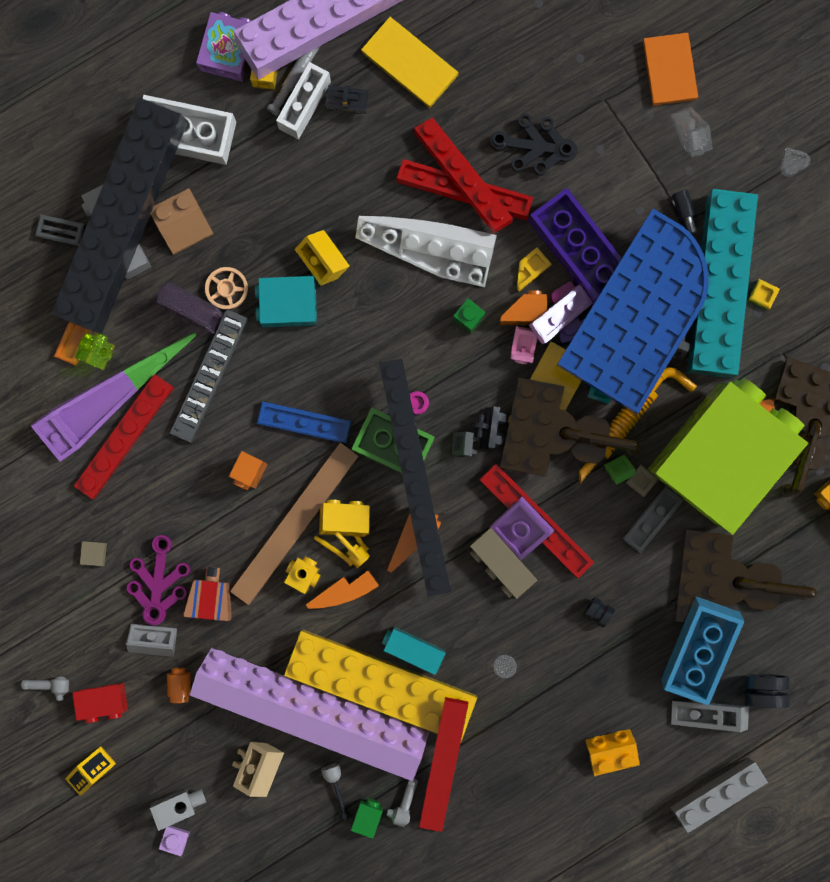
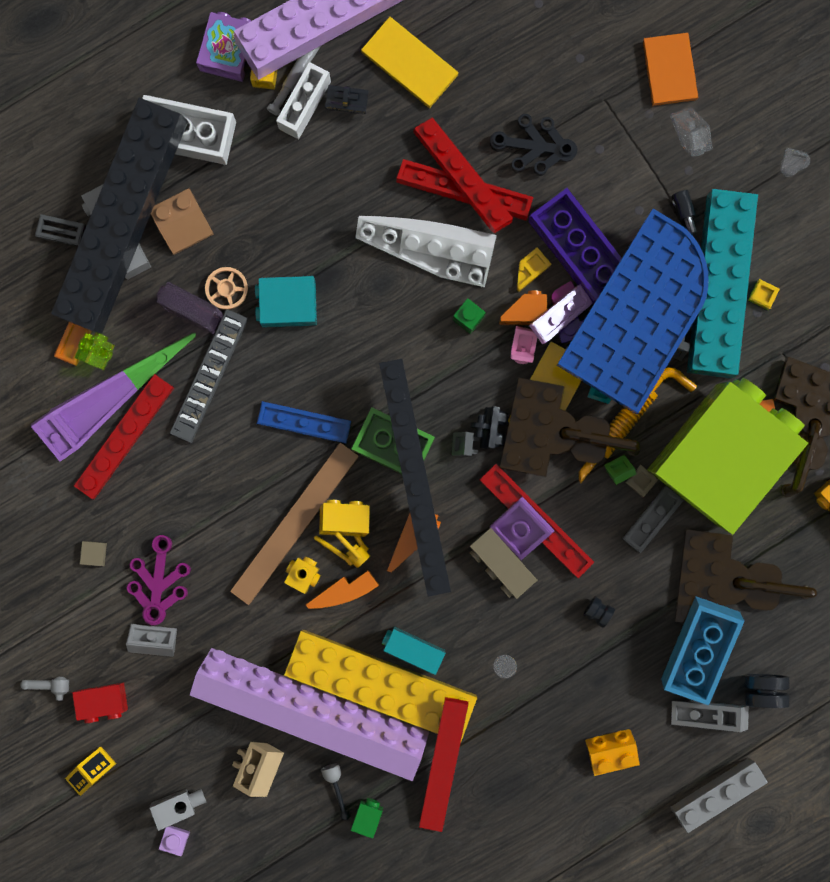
orange brick [167,668,191,703] -> none
torso [184,567,231,621] -> none
orange brick [229,451,268,490] -> none
yellow brick [295,230,350,286] -> none
light grey piece [386,778,418,828] -> none
dark pink tile [410,391,429,415] -> none

